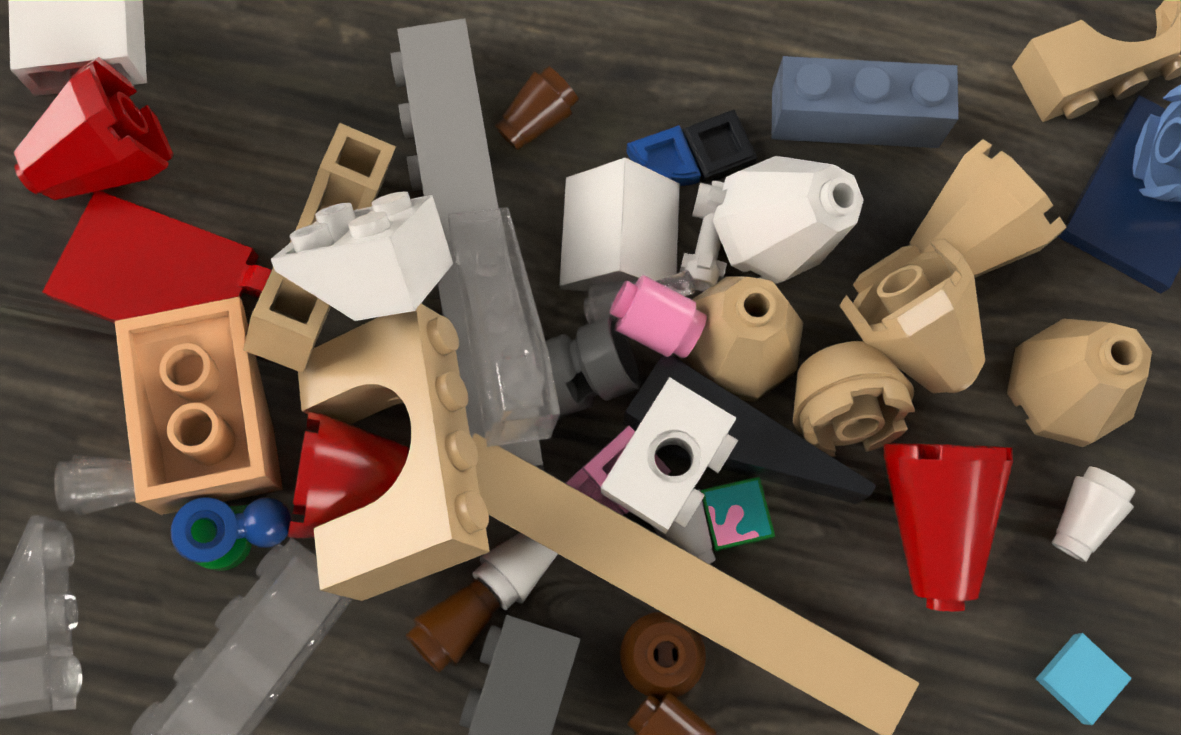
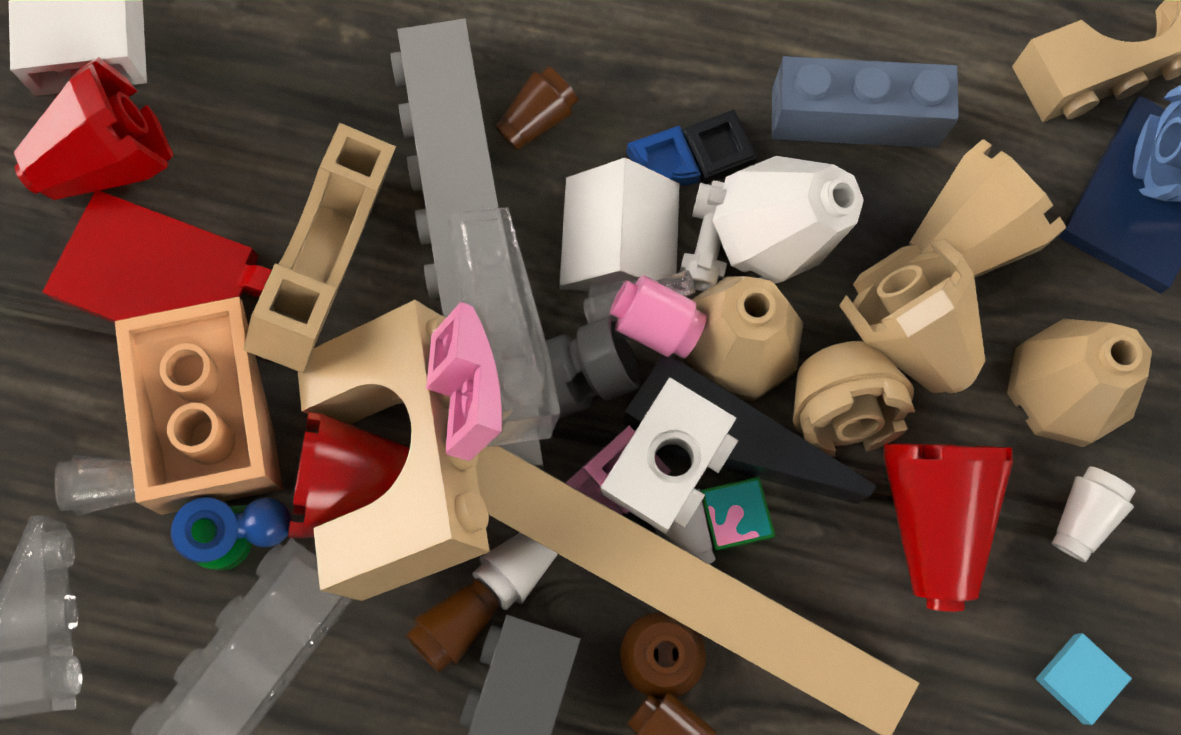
white slope [271,191,453,321] -> none
none -> bright pink slope [426,302,502,461]

